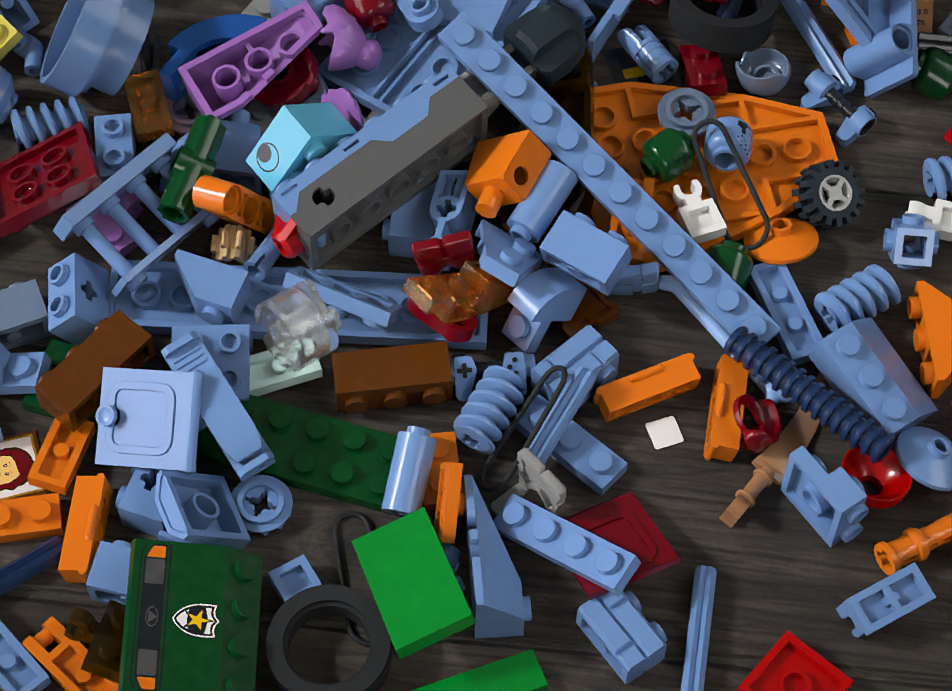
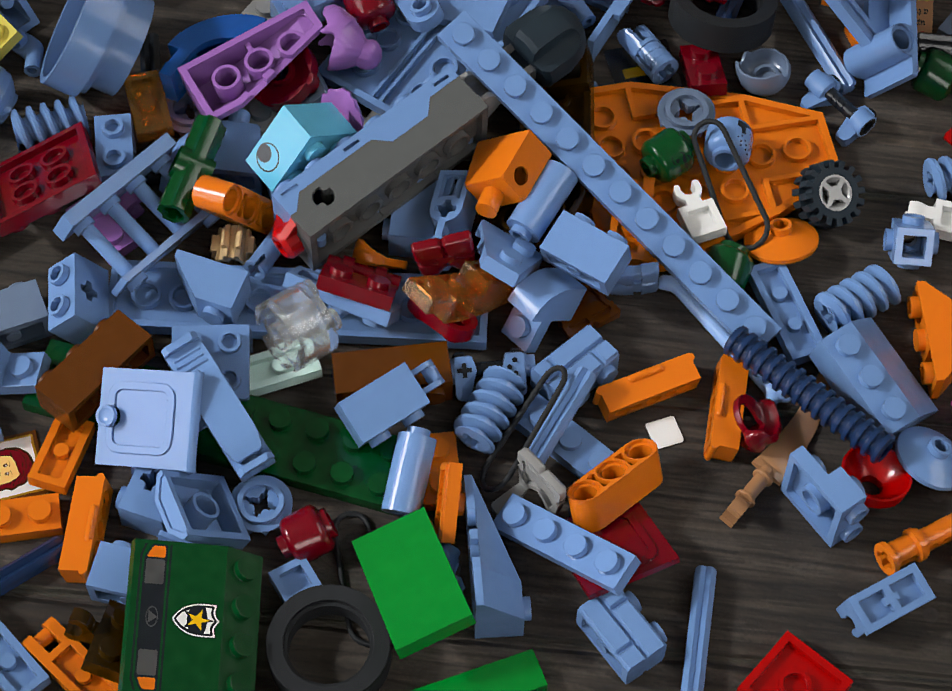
none -> dark red head [276,504,339,563]
none -> dark red plate [315,254,402,312]
none -> medium blue brick [334,359,445,448]
none -> orange piece [352,238,408,270]
none -> orange beam [567,438,663,533]

